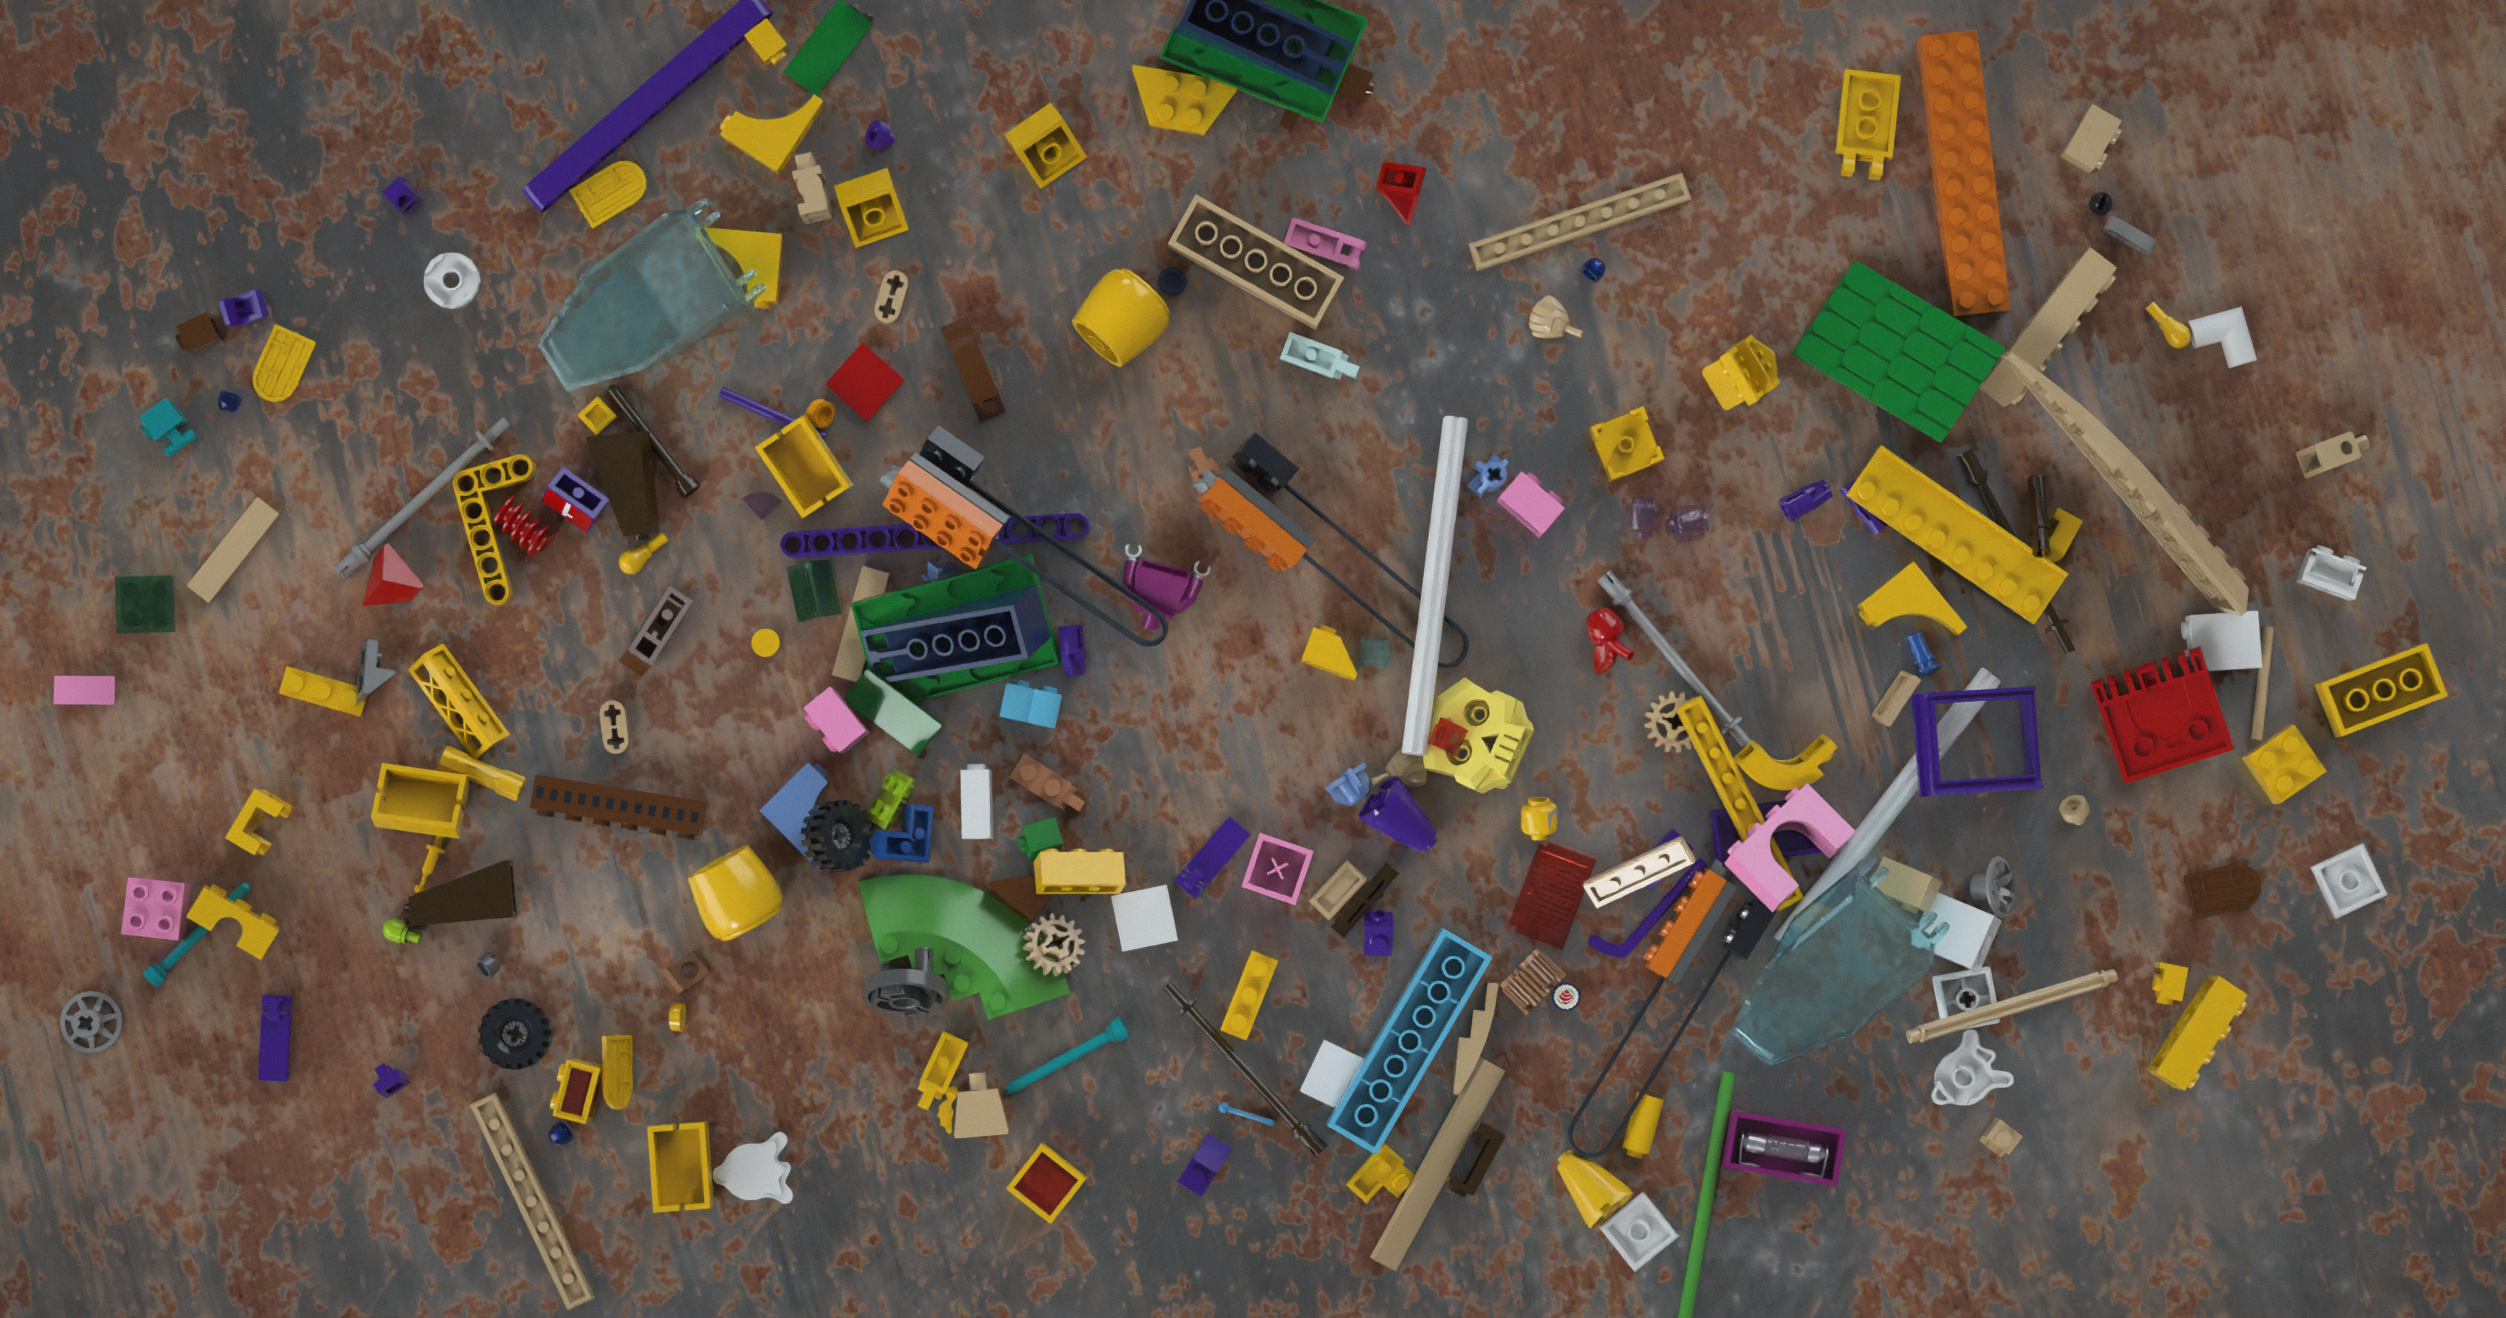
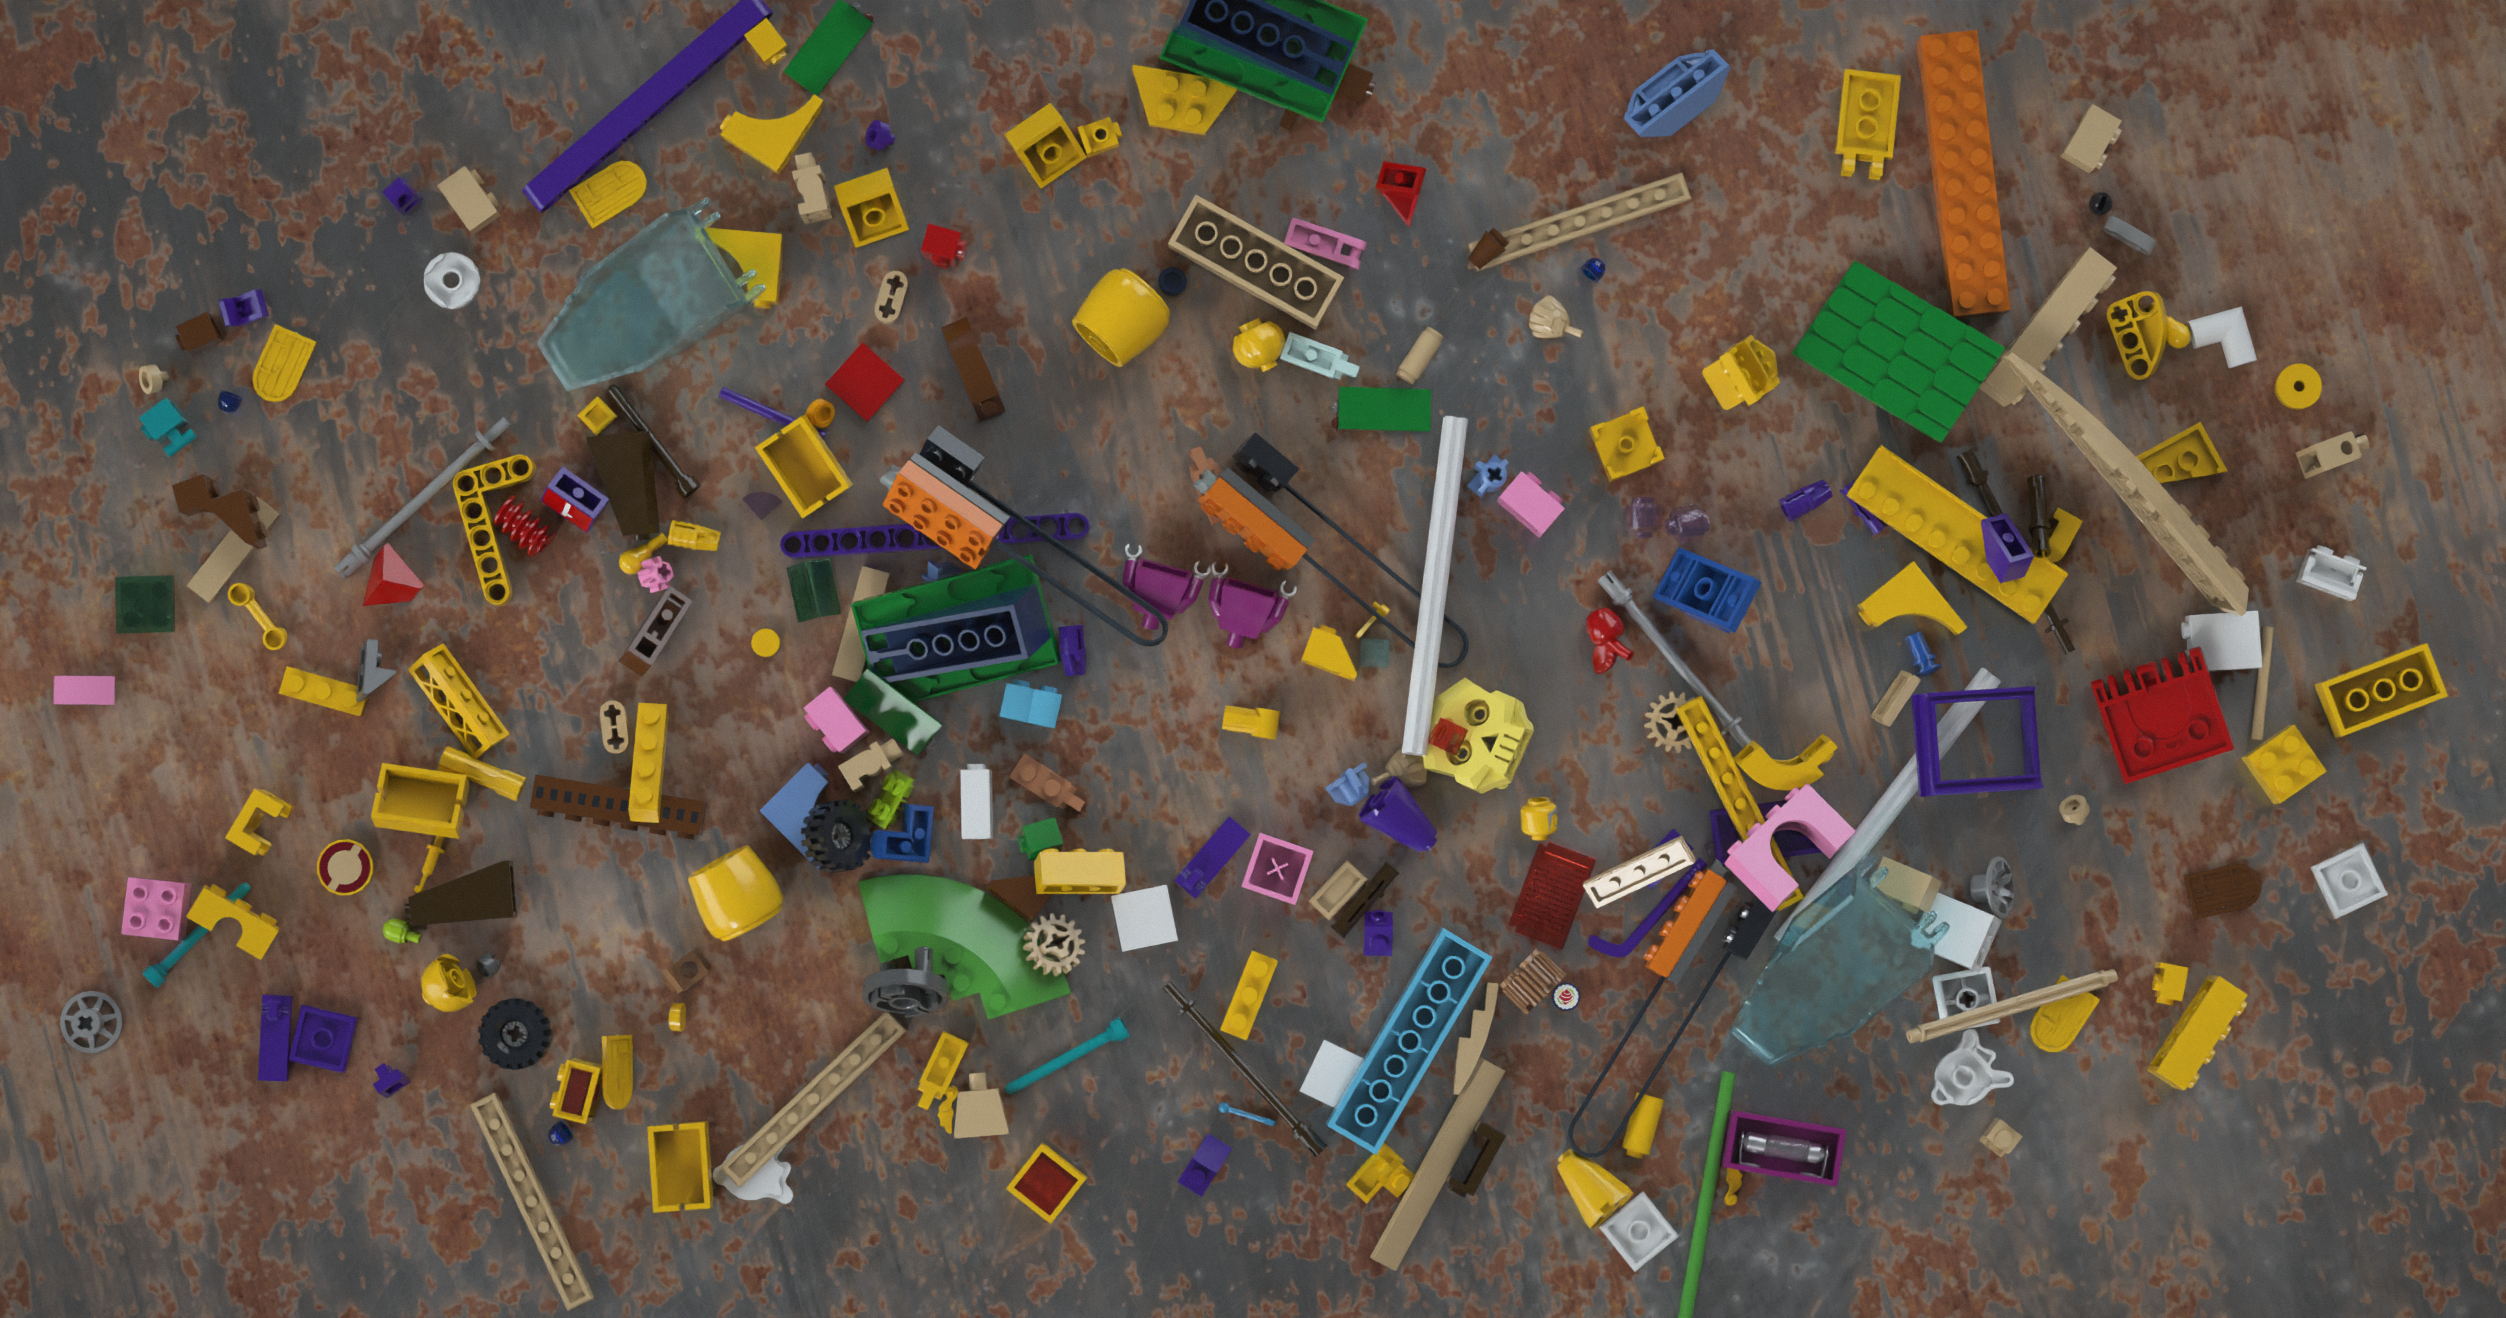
none -> tan tile [139,364,169,394]
none -> reddish brown arch [172,474,268,549]
none -> yellow bar [228,583,288,650]
none -> dark purple tile [289,1005,359,1073]
none -> tile [317,839,374,896]
none -> yellow cylinder [421,954,477,1012]
none -> tan brick [437,166,501,235]
none -> yellow brick [628,703,669,823]
none -> bright pink gear [637,556,674,593]
none -> yellow hinge [668,520,721,551]
none -> tan tile [720,1012,907,1188]
none -> tan hips [838,739,903,793]
none -> red brick [921,223,968,269]
none -> yellow brick [1077,117,1122,158]
none -> magenta torso [1208,562,1297,648]
none -> yellow piece [1222,705,1281,740]
none -> yellow plant [1233,318,1286,372]
none -> green piece [1331,387,1431,432]
none -> yellow piece [1355,601,1390,639]
none -> tan piece [1397,327,1444,385]
none -> reddish brown cone [1468,227,1509,269]
none -> medium blue wedge [1624,49,1730,137]
none -> blue brick [1653,547,1762,634]
none -> yellow piece [1724,1168,1743,1206]
none -> dark purple slope [1981,513,2034,583]
none -> yellow window [2030,974,2100,1052]
none -> yellow beam [2107,291,2167,380]
none -> yellow wing [2136,422,2228,484]
none -> yellow piece [2275,363,2322,410]

